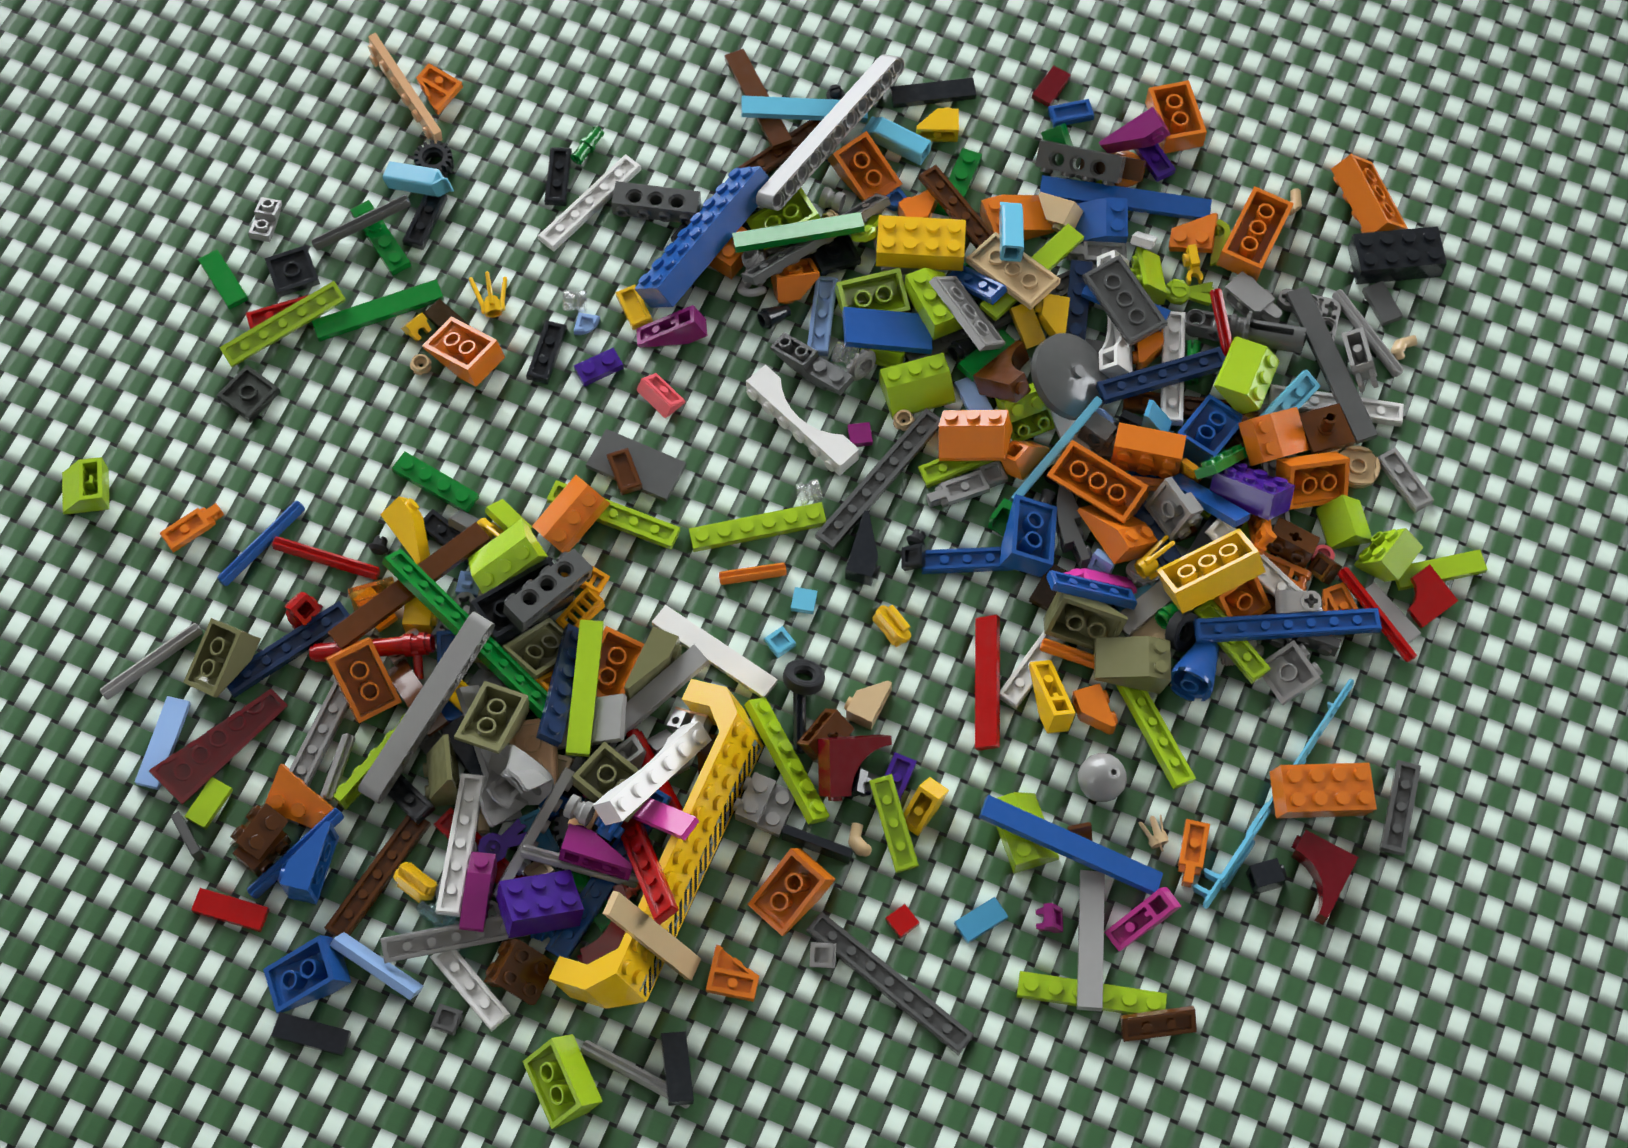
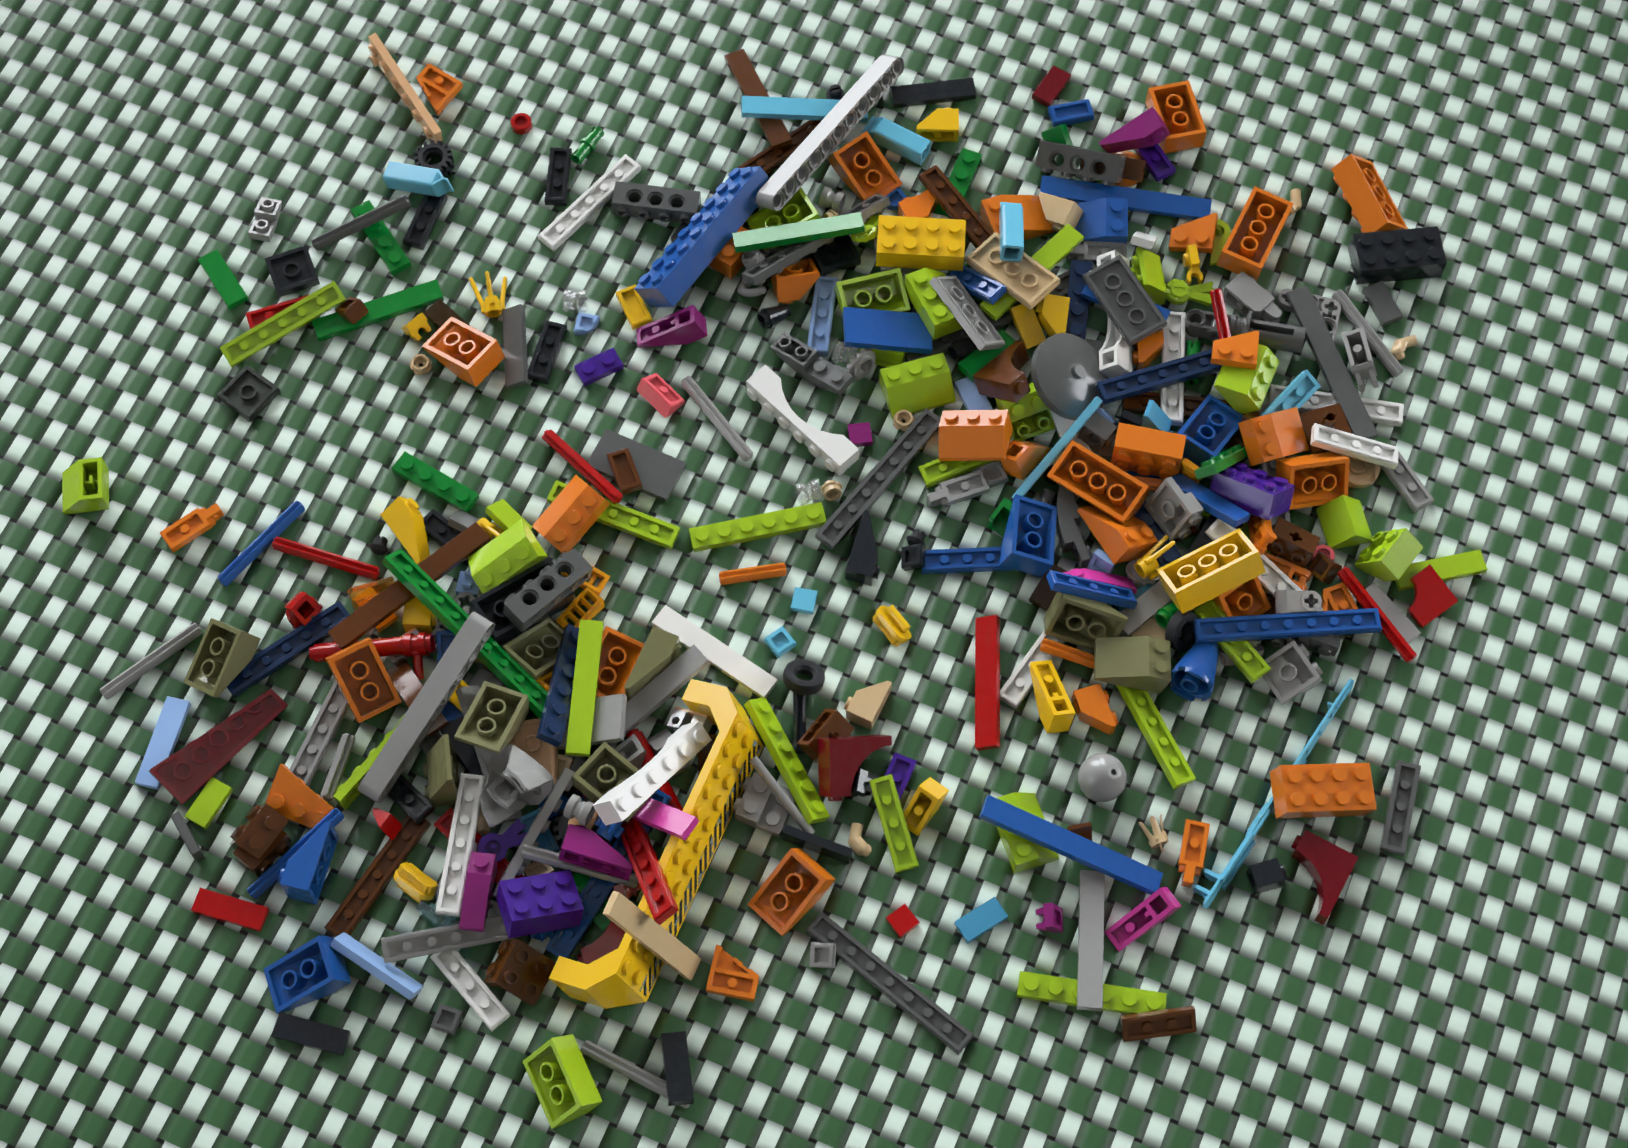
none -> reddish brown slope [335,297,368,324]
none -> red slope [372,808,402,840]
none -> dark grey tile [502,304,528,390]
none -> red tile [510,113,532,135]
none -> red axle [542,429,623,504]
none -> light grey axle [681,376,753,461]
none -> light grey bar [749,755,815,834]
none -> tan plate [820,480,842,501]
none -> orange wing [1211,331,1259,370]
none -> white tile [1310,423,1399,470]

